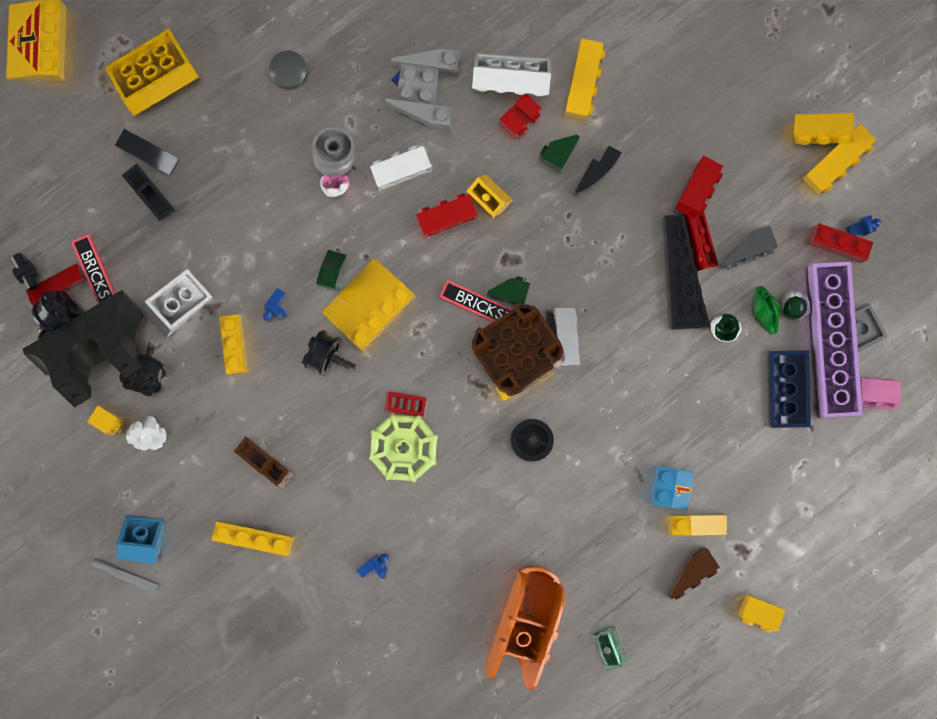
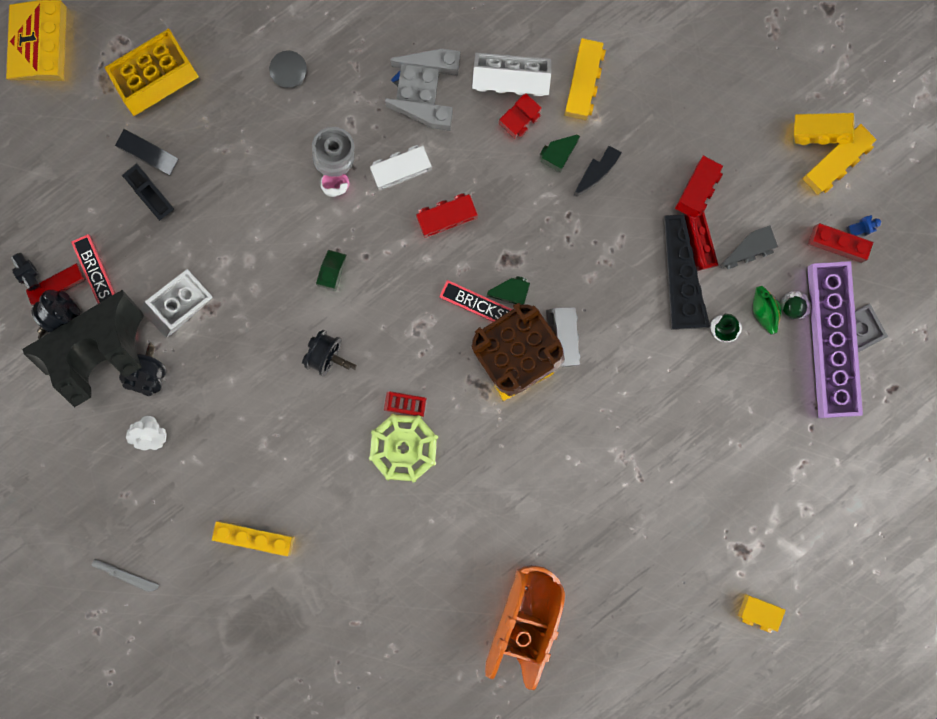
yellow brick [87,405,126,435] -> none
dark azure slope [116,515,164,564] -> none
yellow brick [219,314,248,375] -> none
reddish brown slope [234,436,295,489] -> none
blue piece [263,288,288,321] -> none
yellow slope [321,258,415,352] -> none
blue piece [356,554,389,579] -> none
yellow brick [467,174,513,217] -> none
black wheel [511,419,554,462] -> none
clear green slope [593,626,628,671] -> none
dark azure slope [649,466,694,511] -> none
reddish brown slope [667,547,720,600] -> none
yellow slope [668,515,727,535] -> none
dark blue slope [770,350,811,428] -> none
bright pink brick [860,377,901,410] -> none

